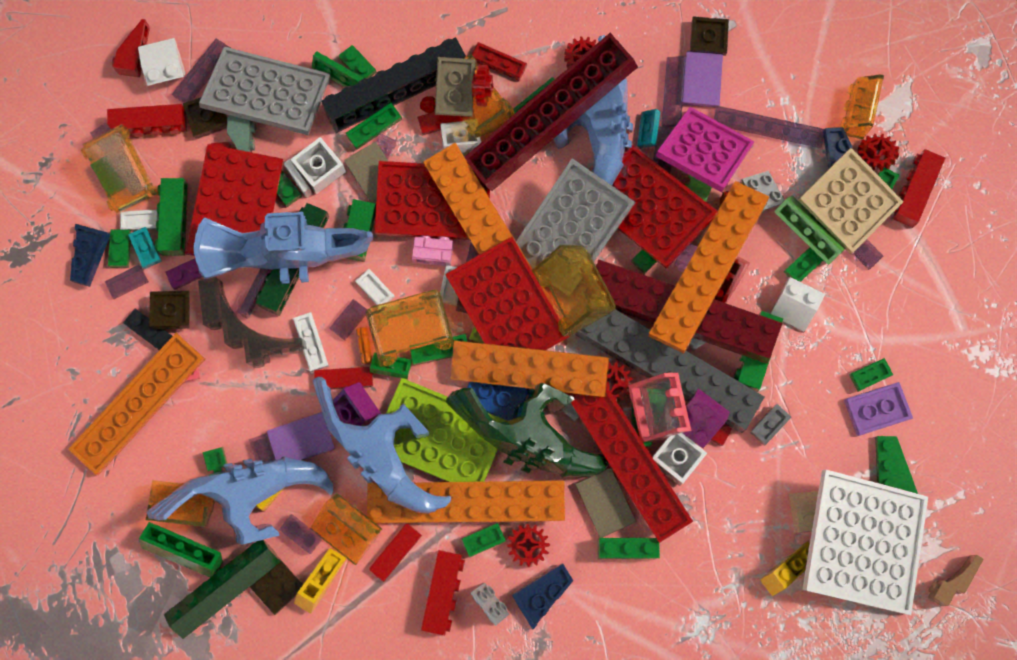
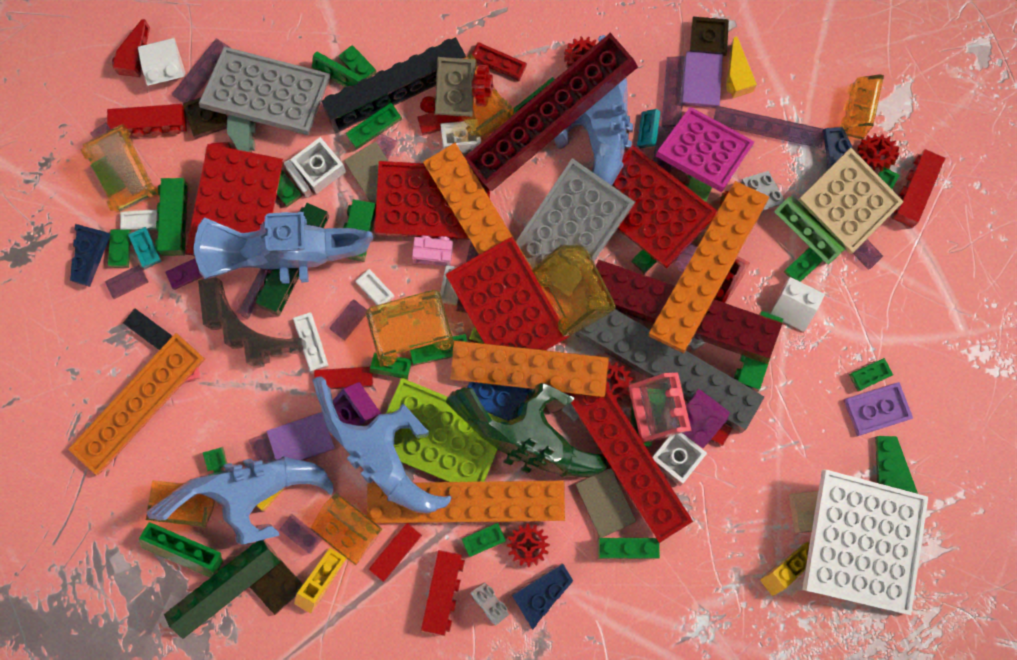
dark brown plate [149,291,190,330] -> none
orange axle [356,327,372,365] -> none
flat silver plate [750,404,791,446] -> none
medium nougat slope [928,555,984,606] -> none
none -> yellow slope [726,36,757,98]

